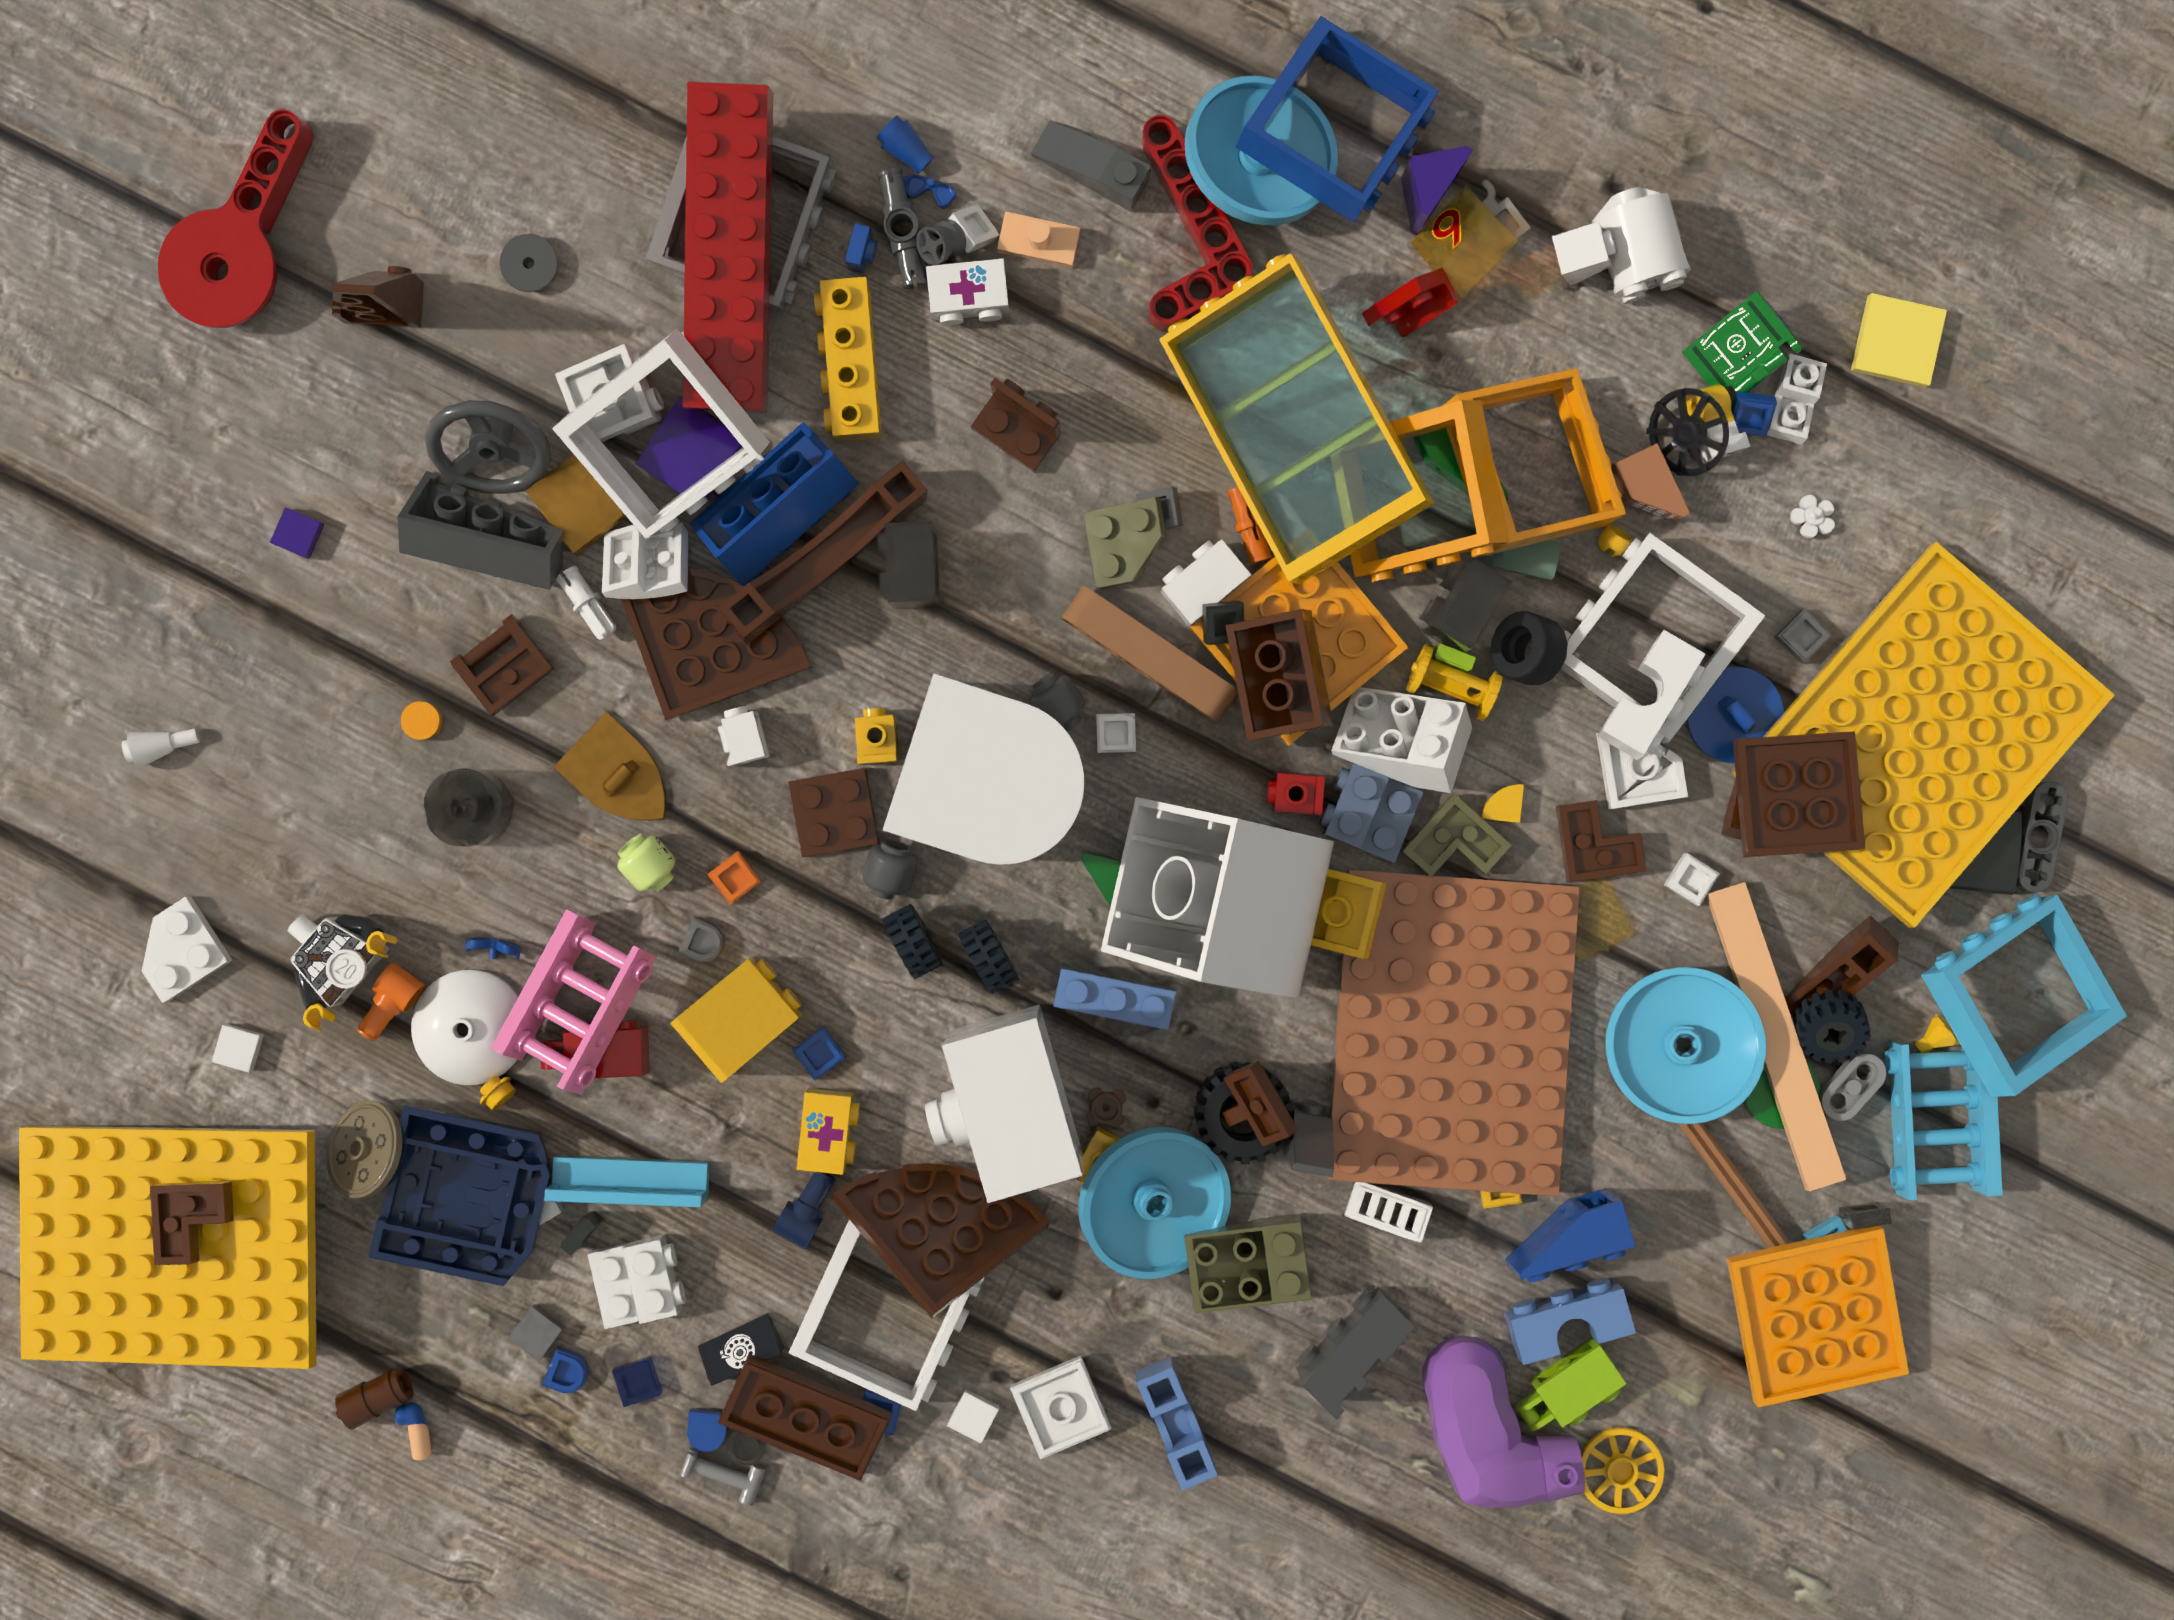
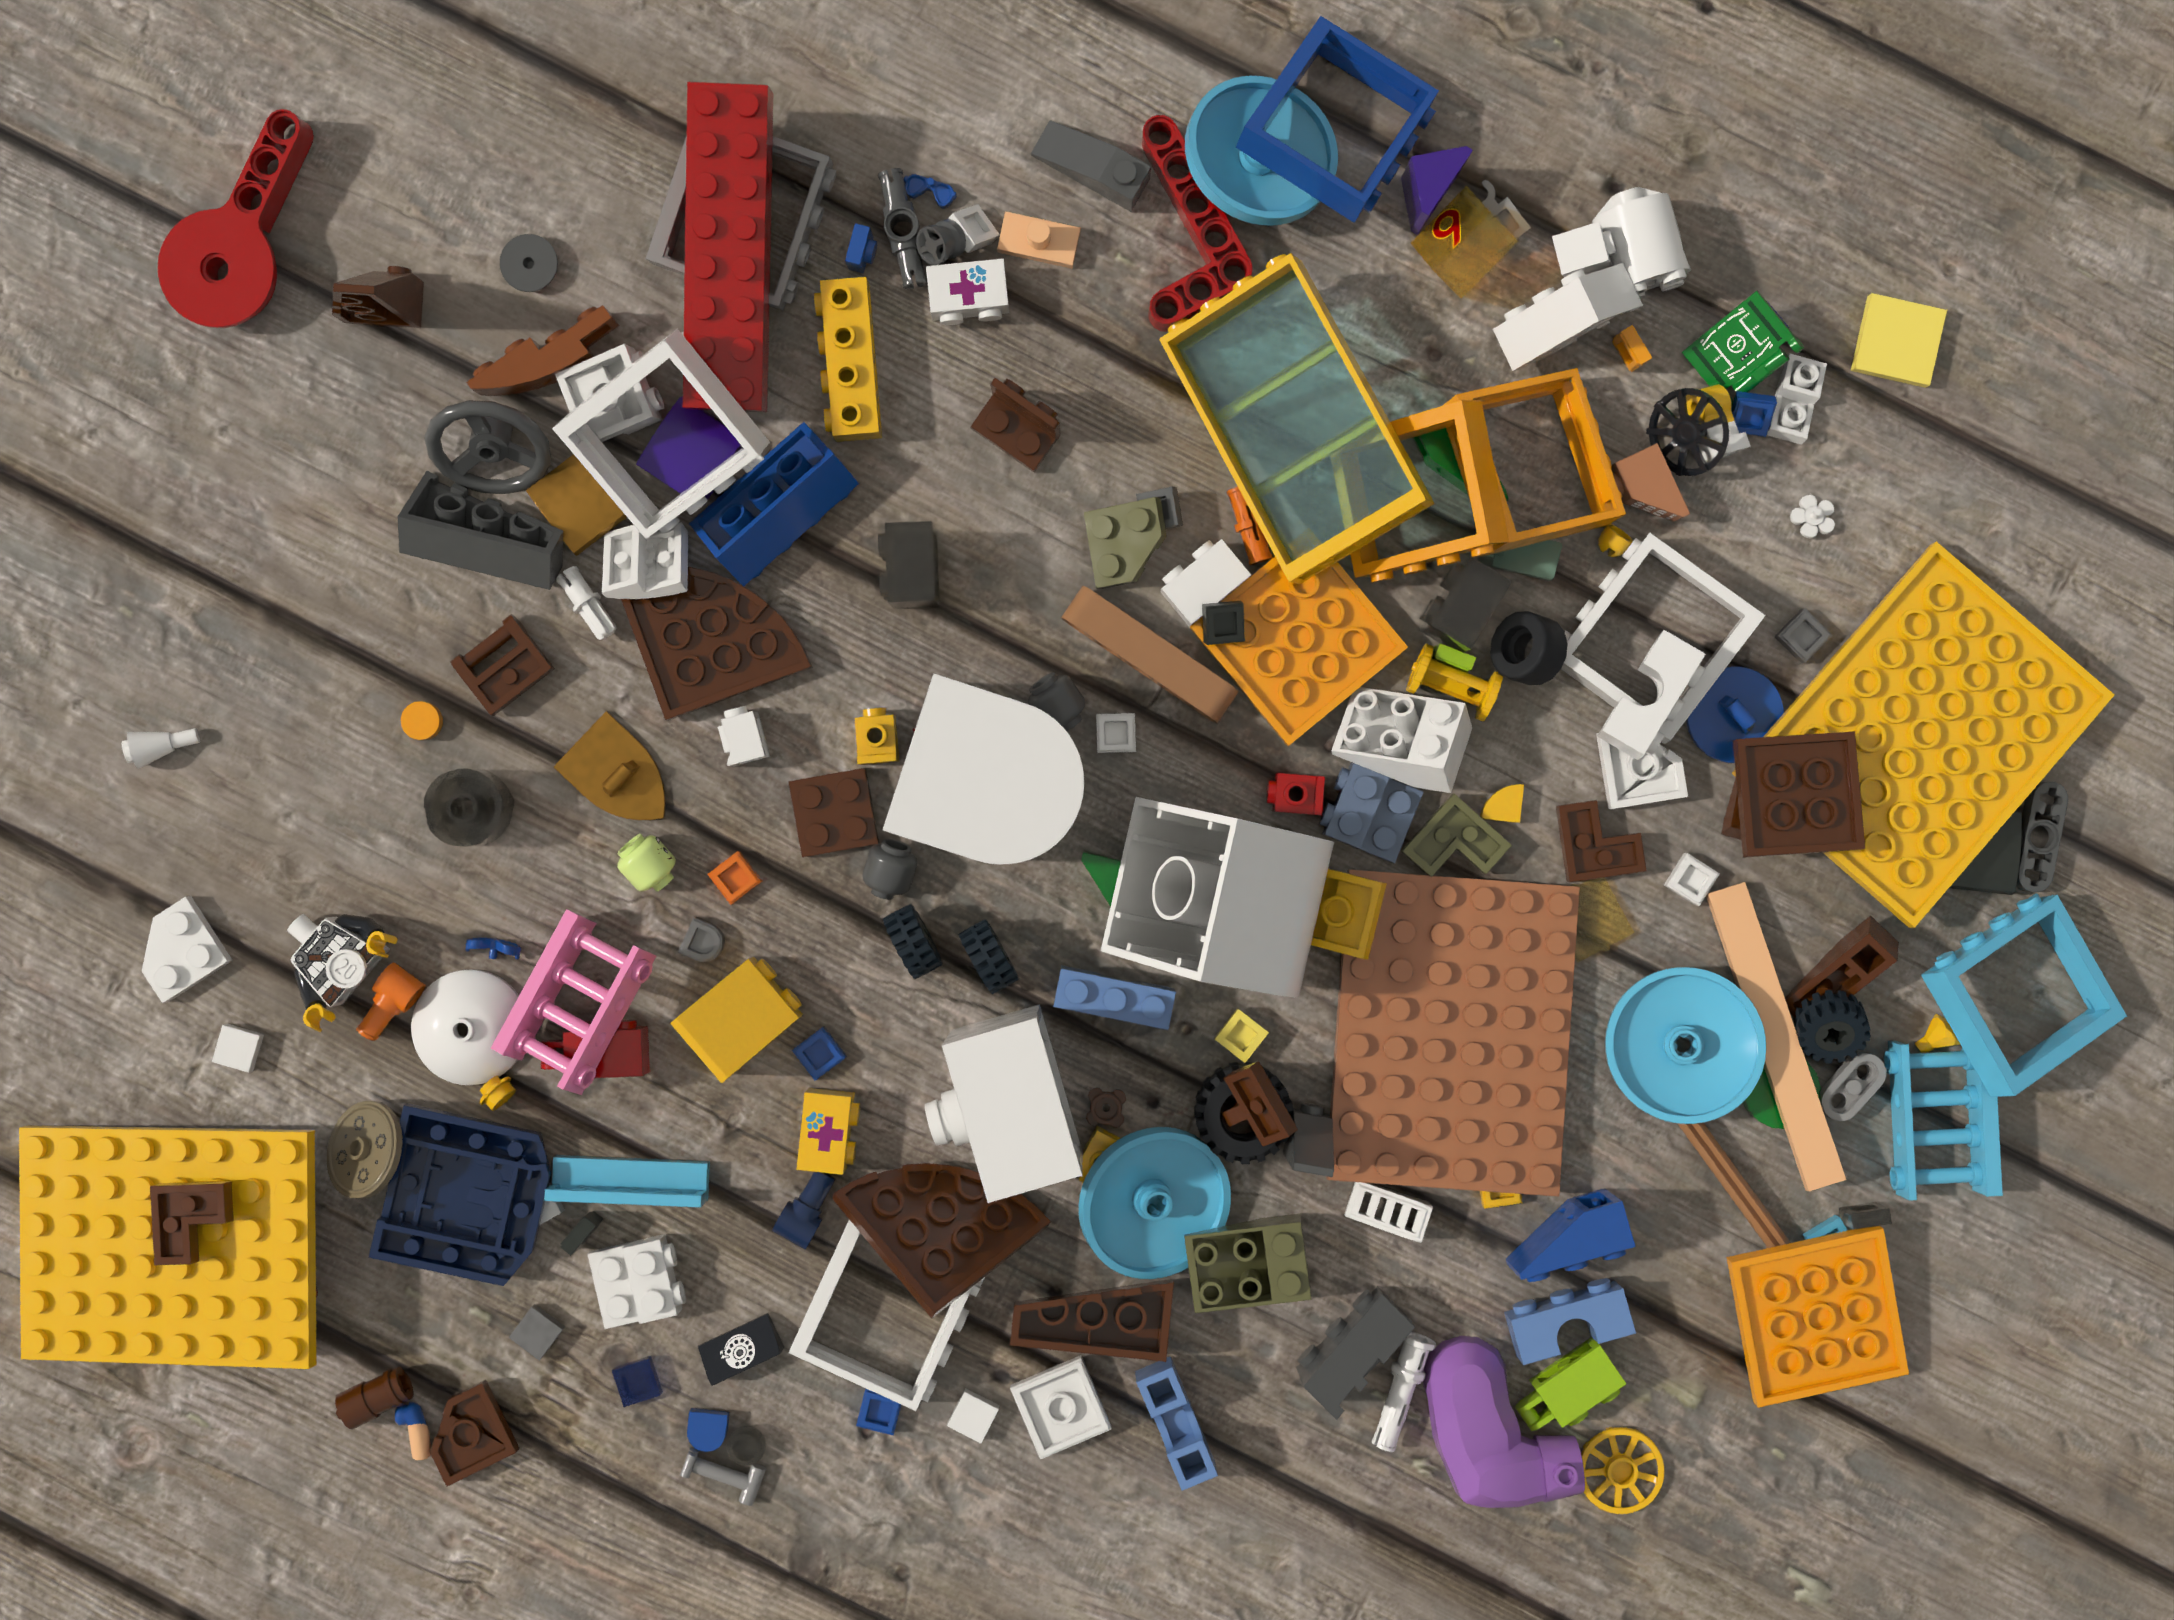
dark purple tile [270,507,325,559] -> none
blue tile [542,1346,589,1393] -> none
reddish brown tile [718,1353,892,1481] -> none
reddish brown arch [719,460,928,645] -> none
blue cone [876,115,934,174] -> none
reddish brown slope [1225,609,1333,741] -> none
red bracket [1362,267,1459,337] -> none
none -> reddish brown plate [430,1380,520,1487]
none -> dark orange slope [466,305,619,396]
none -> reddish brown wedge [1010,1279,1174,1362]
none -> light yellow plate [1214,1008,1269,1063]
none -> white pin [1371,1332,1436,1452]
none -> white wedge [1493,263,1643,371]
none -> light orange tile [1612,324,1652,372]

